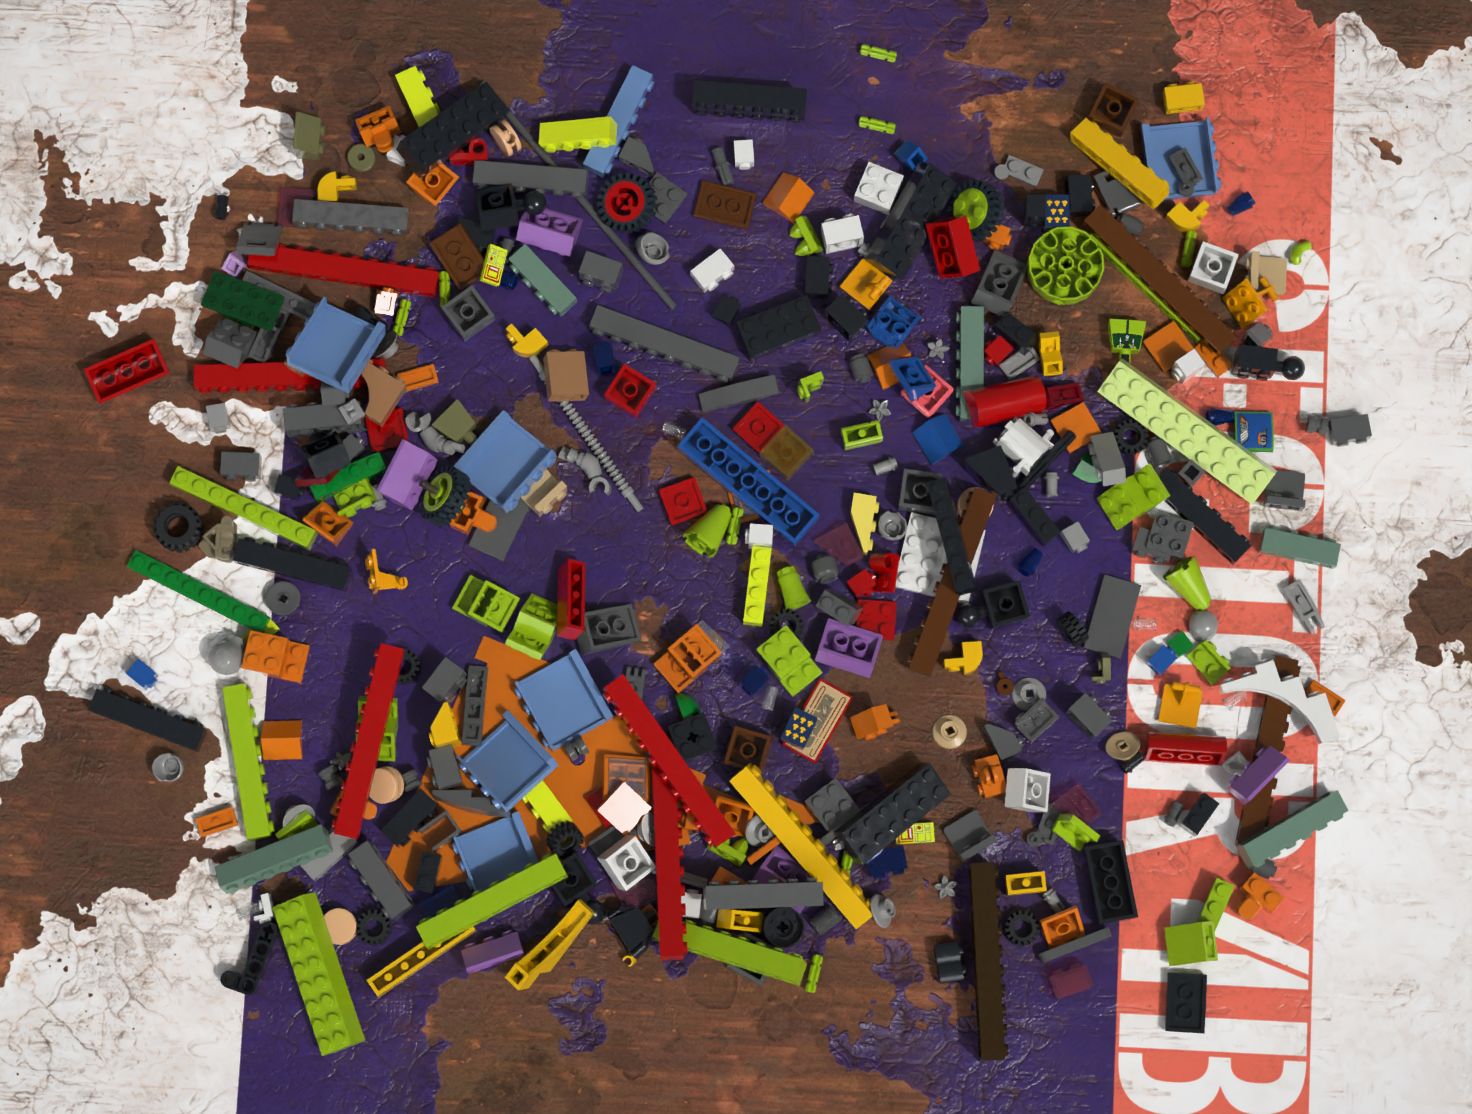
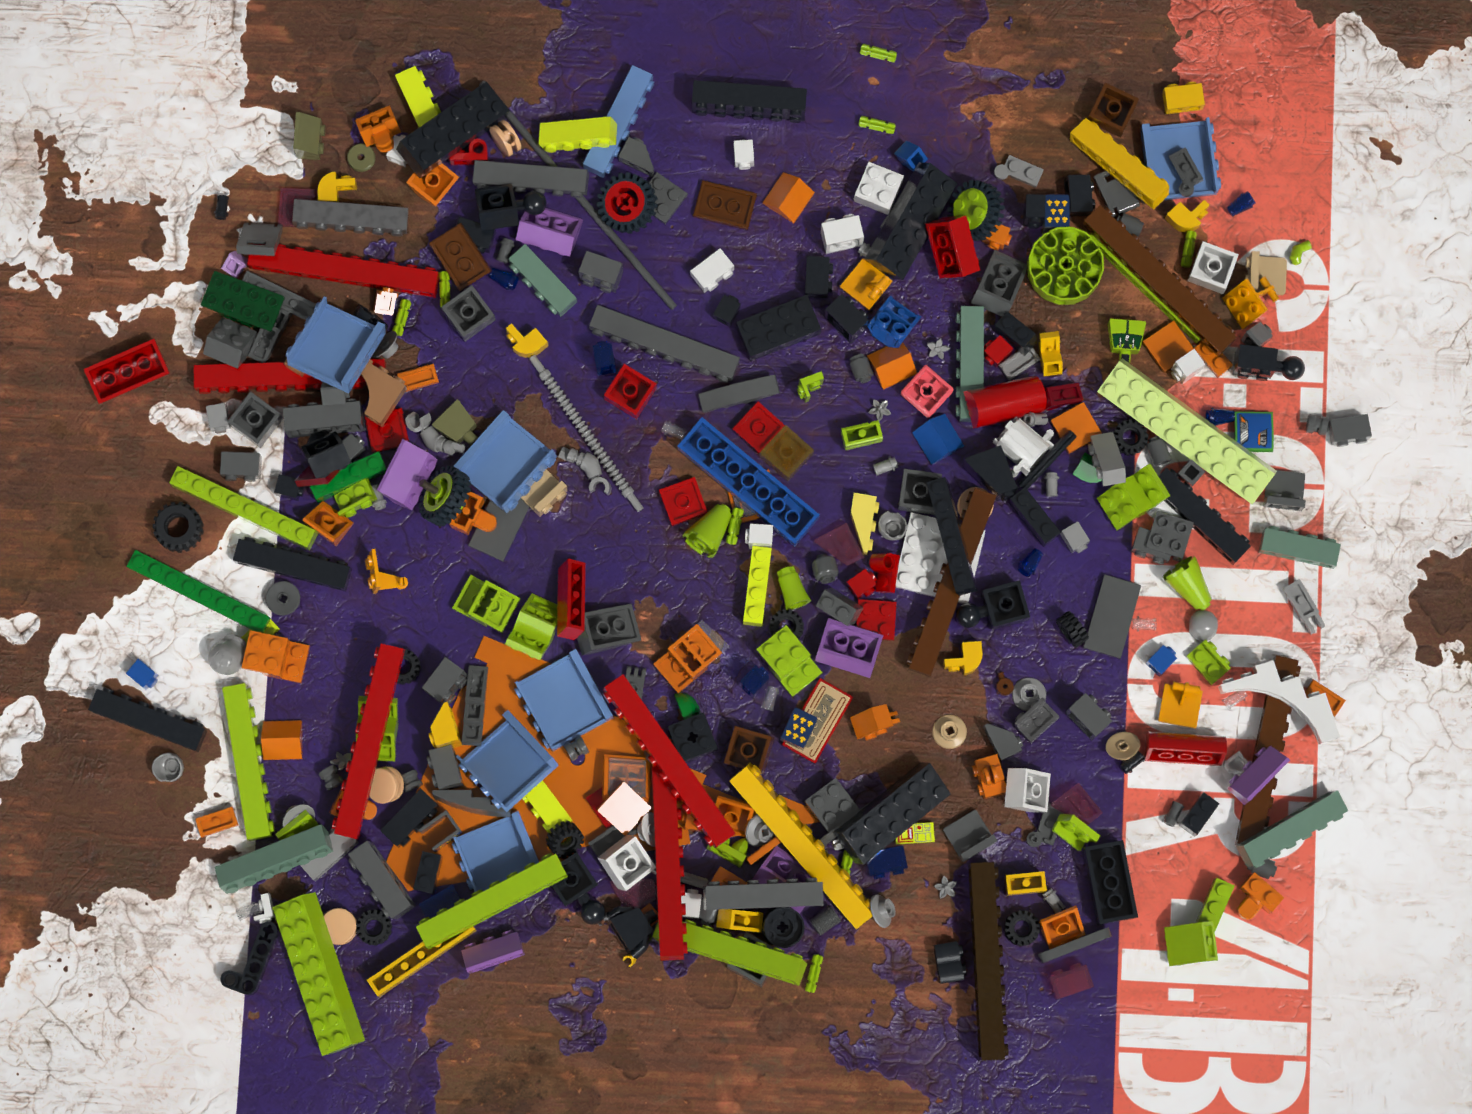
dark tan piece [199,516,237,563] -> none
light grey tile [339,398,365,425] -> none
neon yellow tile [480,244,508,287] -> none
yellow arch [505,900,595,990] -> none
medium nougat brick [543,349,589,402] -> none
light grey hair [635,232,669,265] -> none
dark grey axle [711,147,733,185] -> none
lime tile [789,216,824,256] -> none
blue slope [889,356,936,402] -> none
olive bracket [1090,653,1111,683] -> none
black plate [1165,972,1207,1034] -> none
green tile [1167,631,1194,658] -> none
none -> dark grey brick [227,392,283,448]

